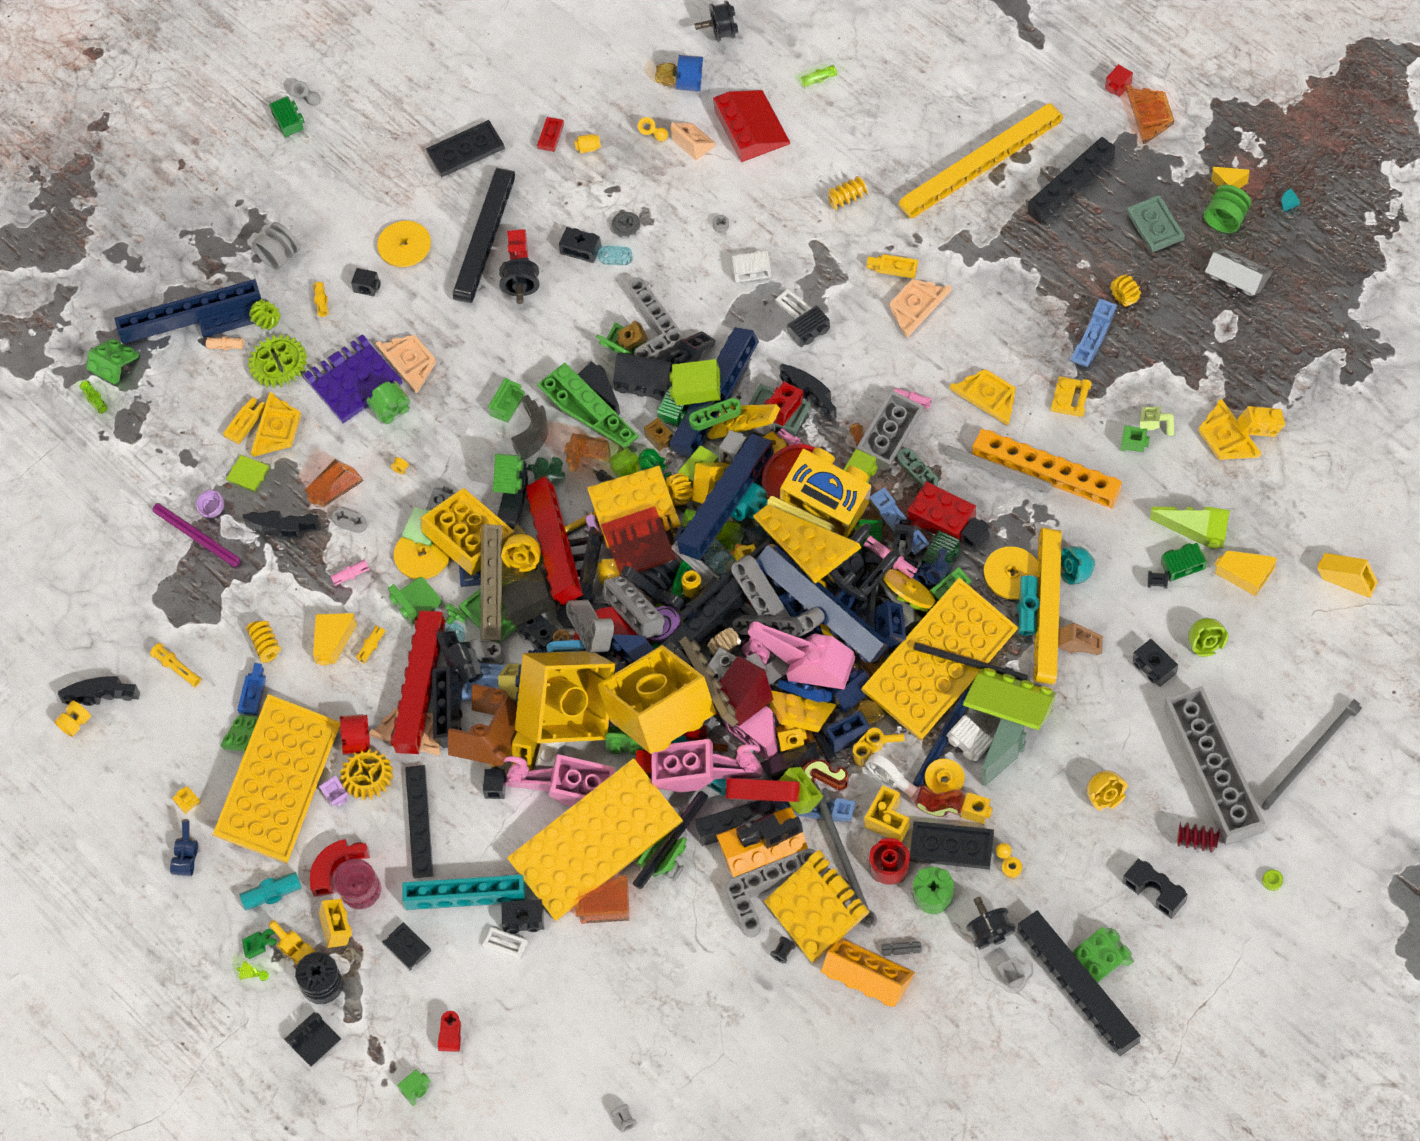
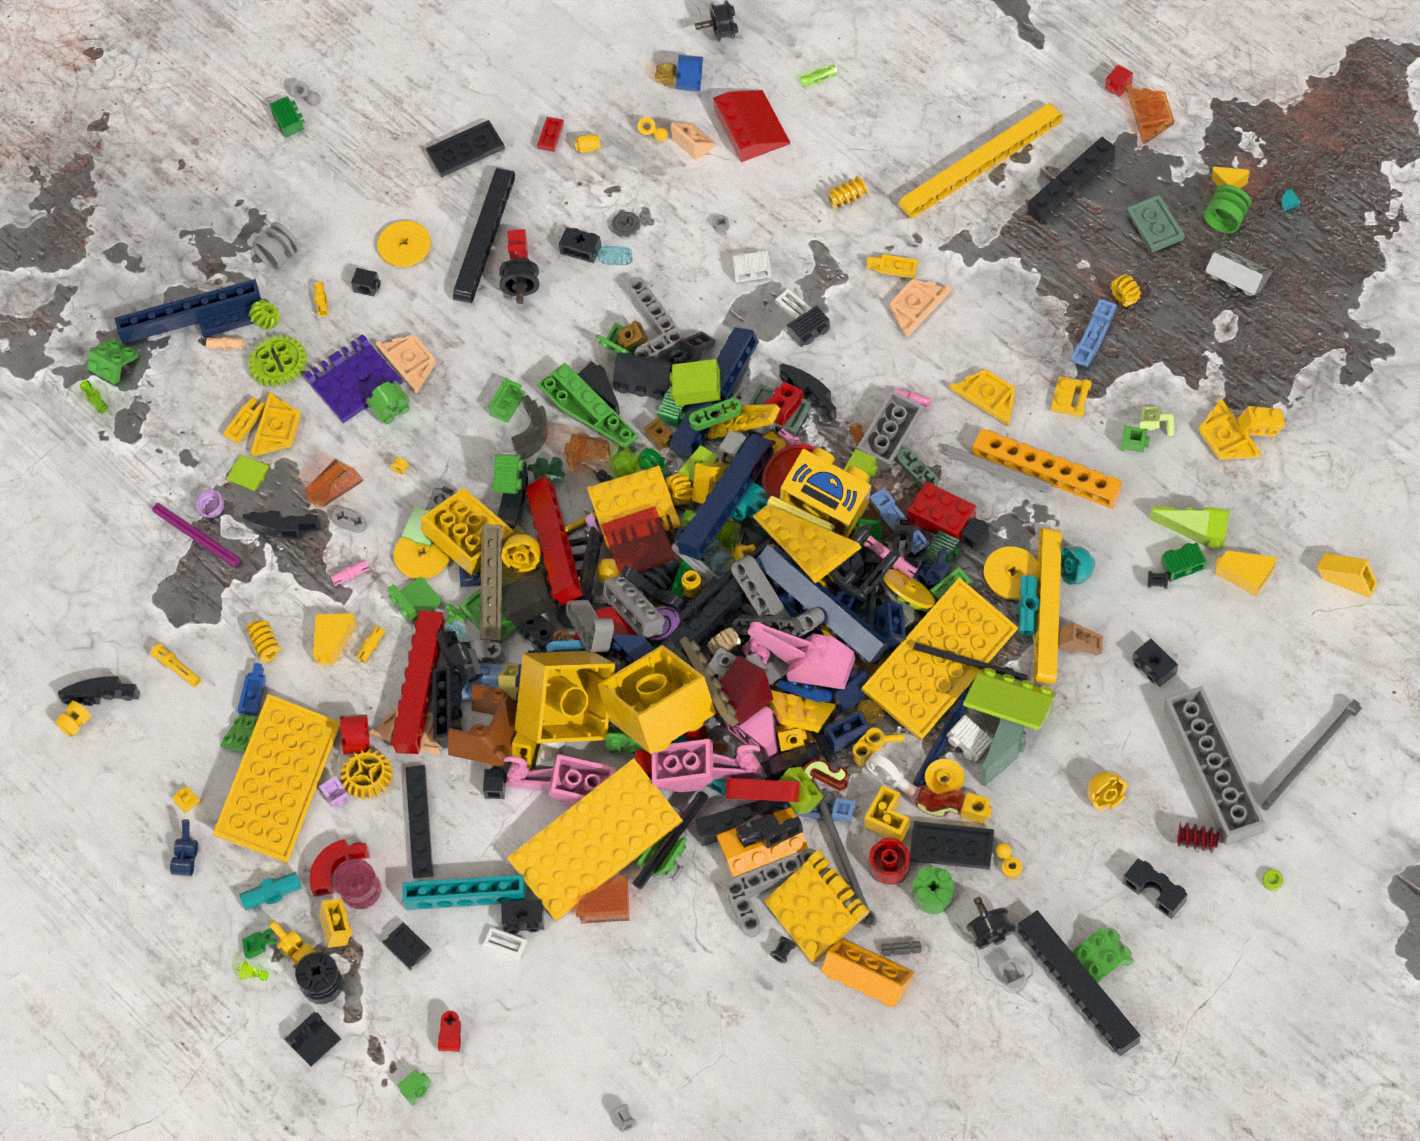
lime cylinder [1188,617,1229,657] -> none

